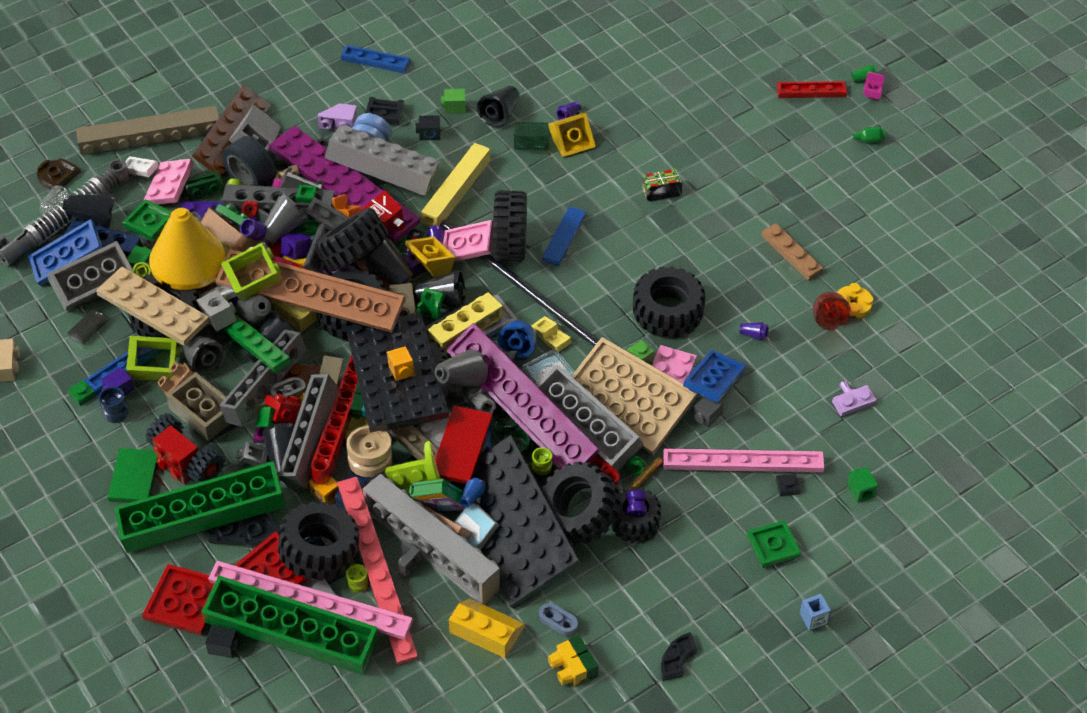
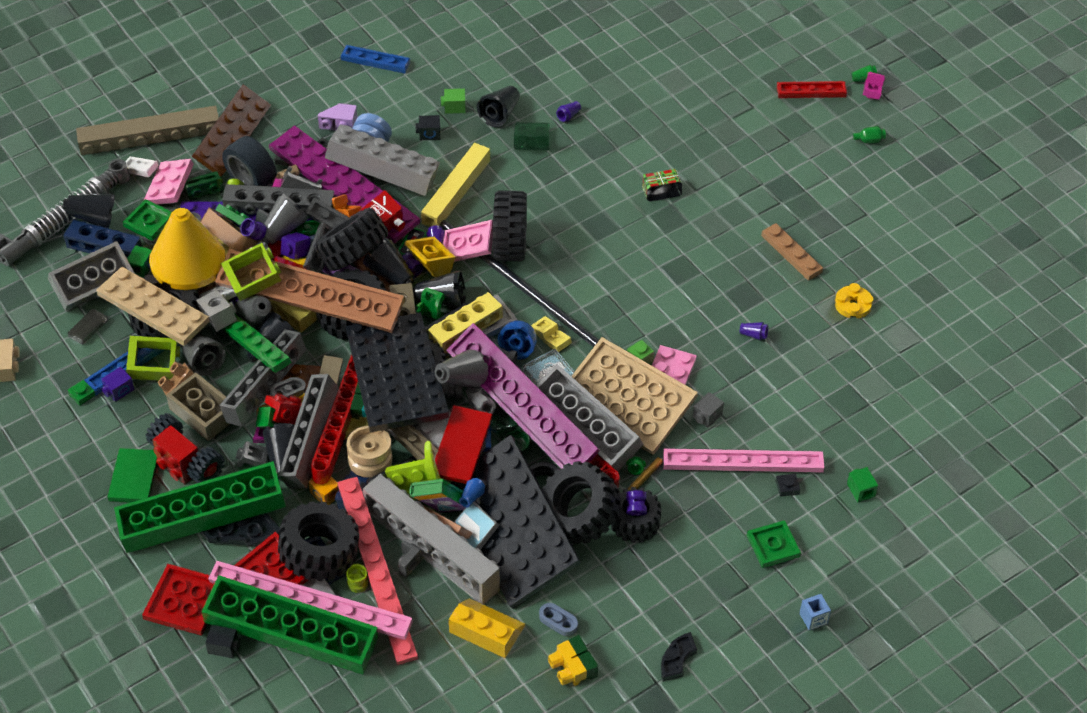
blue plate [29,219,103,286] -> none
dark brown tile [37,158,81,193] -> none
clear plate [40,185,68,215] -> none
dark blue wheel [98,386,128,423] -> none
lime wheel [132,262,153,279] -> none
light grey slope [229,105,281,151] -> none
red plate [242,201,259,218] -> none
green tile [296,185,318,204] -> none
black plate [365,97,405,125] -> none
light orange brick [387,346,415,381] -> none
lime wheel [532,447,552,476] -> none
blue tile [542,206,586,266] -> none
yellow slope [548,113,596,157] -> none
black tyre [633,266,705,338] -> none
blue plate [683,349,746,402] -> none
clear red cylinder [812,292,852,330] -> none
lavender plate [832,381,876,417] -> none

